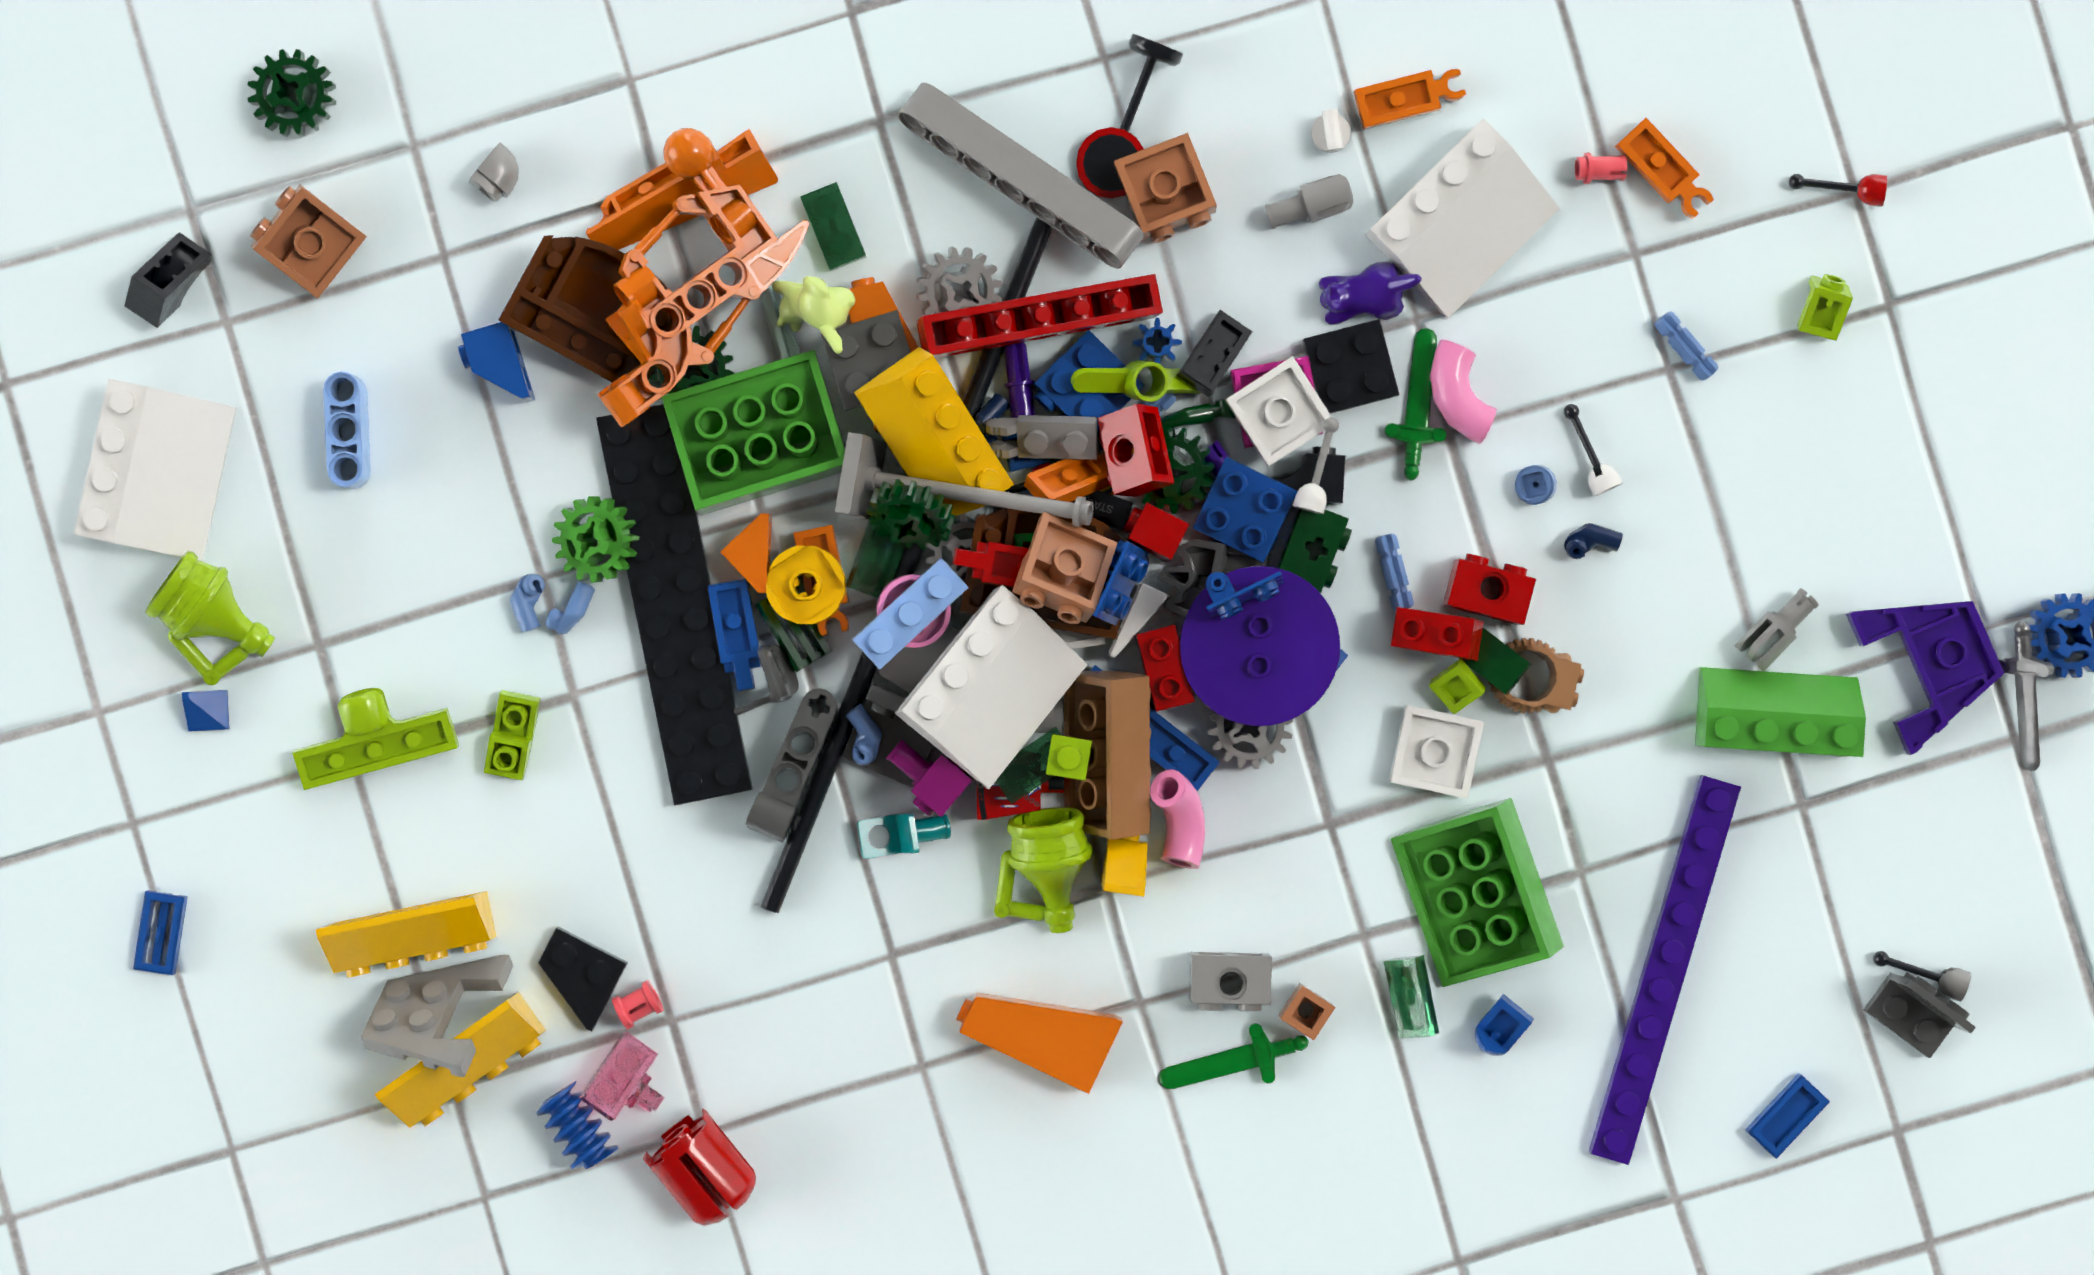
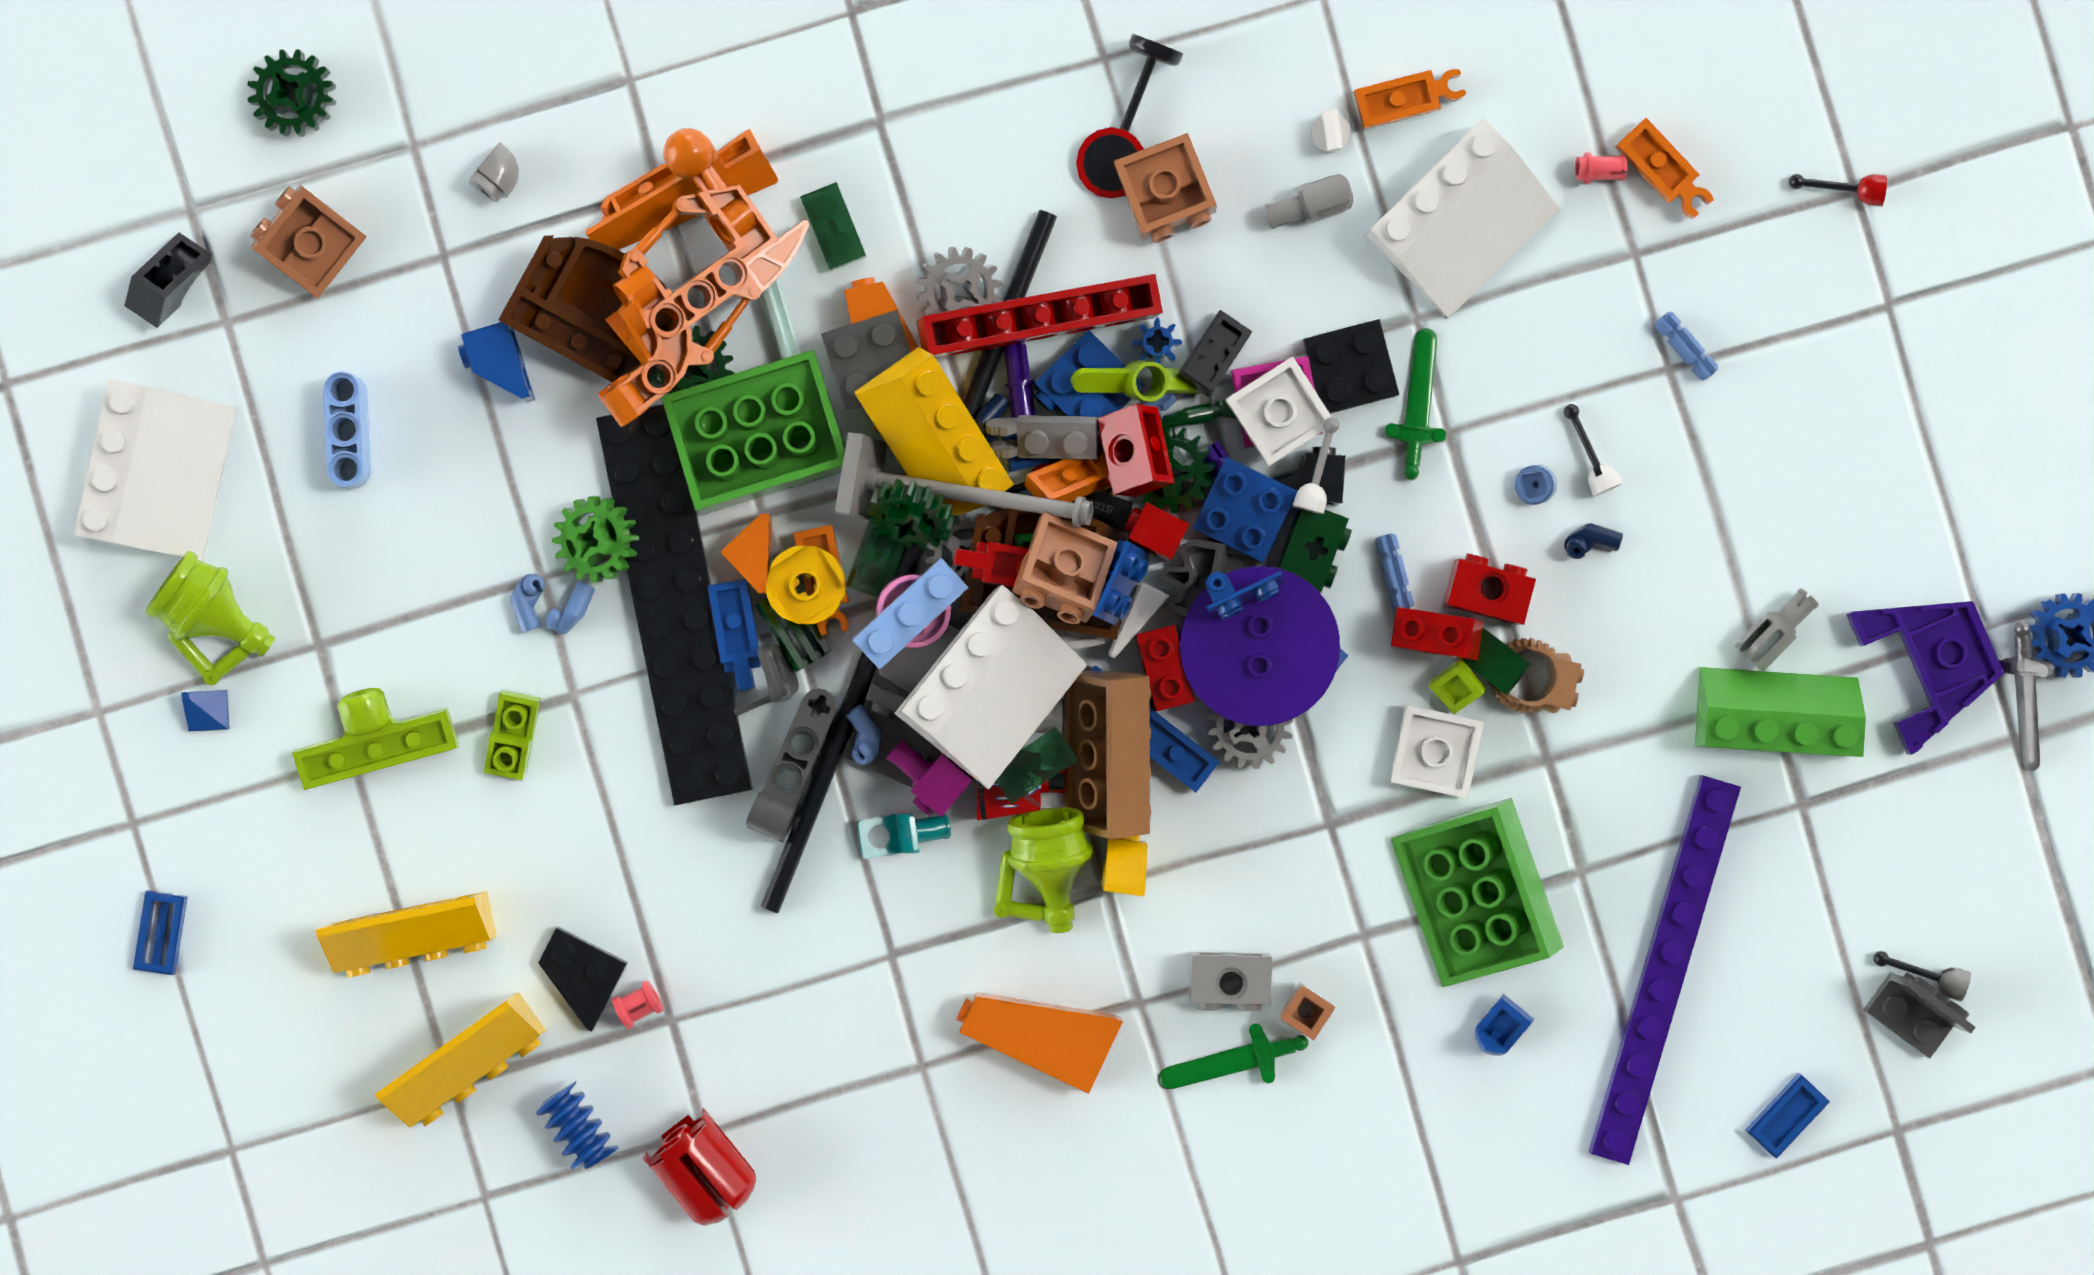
light grey wing [360,954,513,1077] -> none
clear pink hinge [579,1031,665,1121] -> none
yellowish green animal [772,276,856,354] -> none
light grey beam [897,82,1144,269] -> none
lime plate [1046,734,1092,781] -> none
bright pink cylinder [1150,769,1205,869] -> none
dark purple animal [1318,261,1422,325] -> none
clear green plate [1383,955,1439,1039] -> none
bright pink cylinder [1430,340,1497,444] -> none
lime bracket [1797,274,1853,341] -> none

